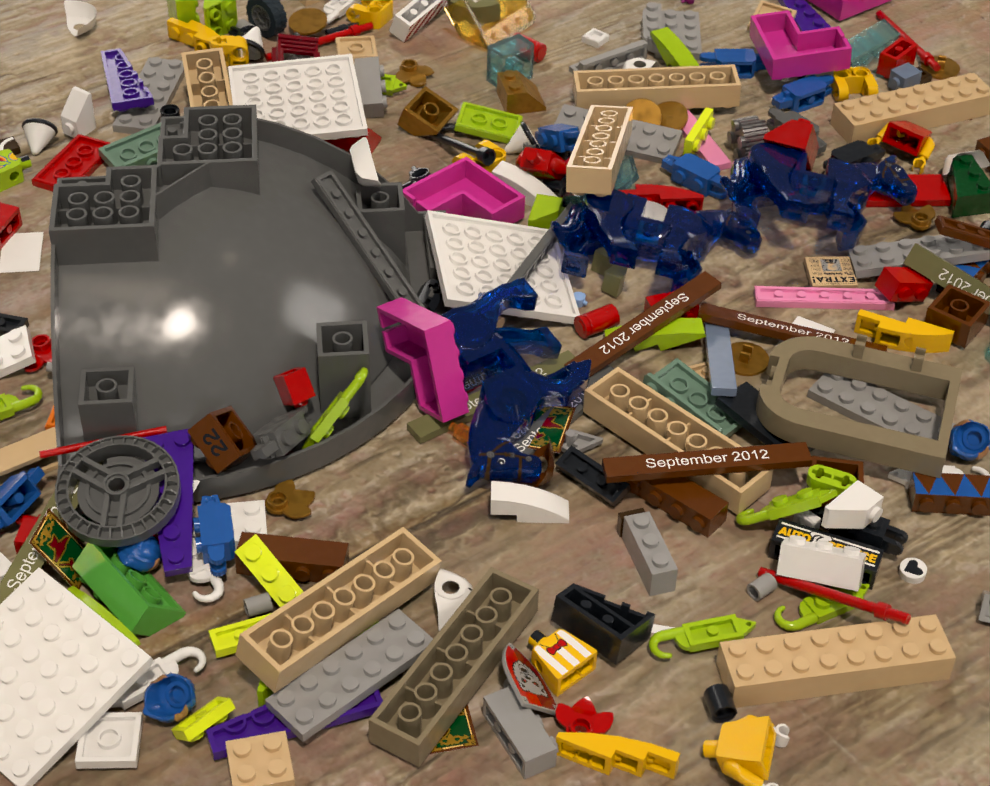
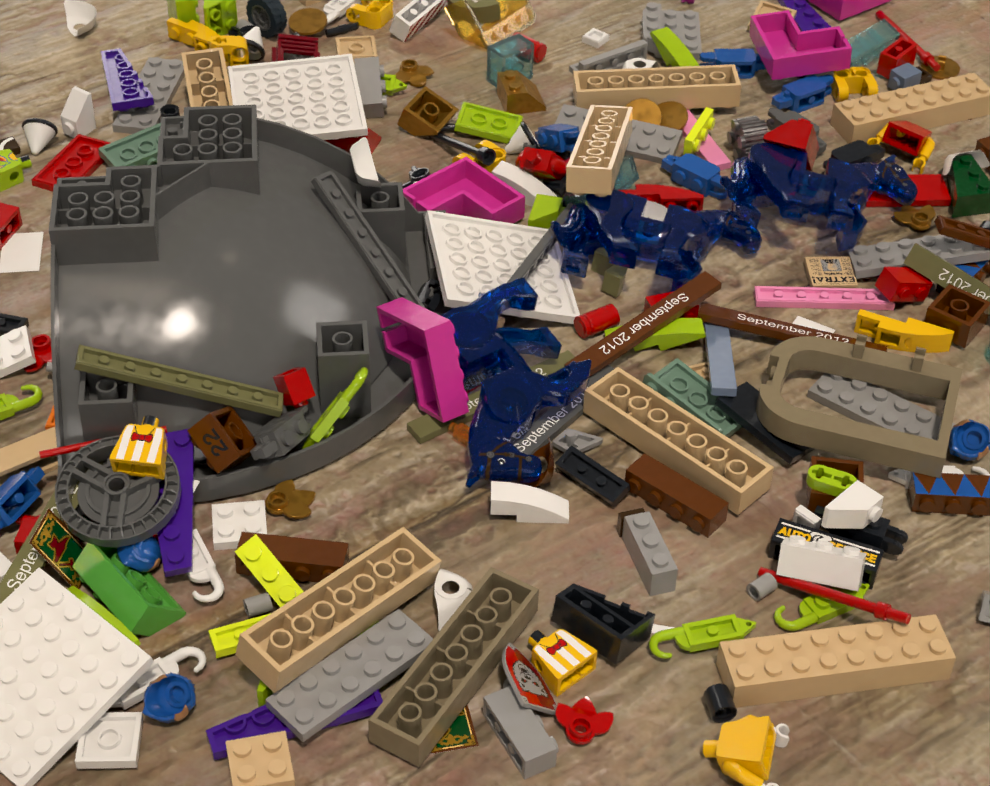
neon yellow plate [171,696,235,742] -> none
blue hinge [193,495,236,577] -> none
red bar [265,22,374,62] -> none
sticker [523,401,576,453] -> none
yellow slope [556,732,681,780] -> none
light blue piece [574,292,588,308] -> none
reddish brown tile [602,442,812,483] -> none
pearl gold piece [731,342,769,376] -> none
lime plate [736,487,838,525] -> none
white tile [899,558,927,584] -> none
none -> olive tile [74,345,283,417]
none -> torso [109,415,168,479]

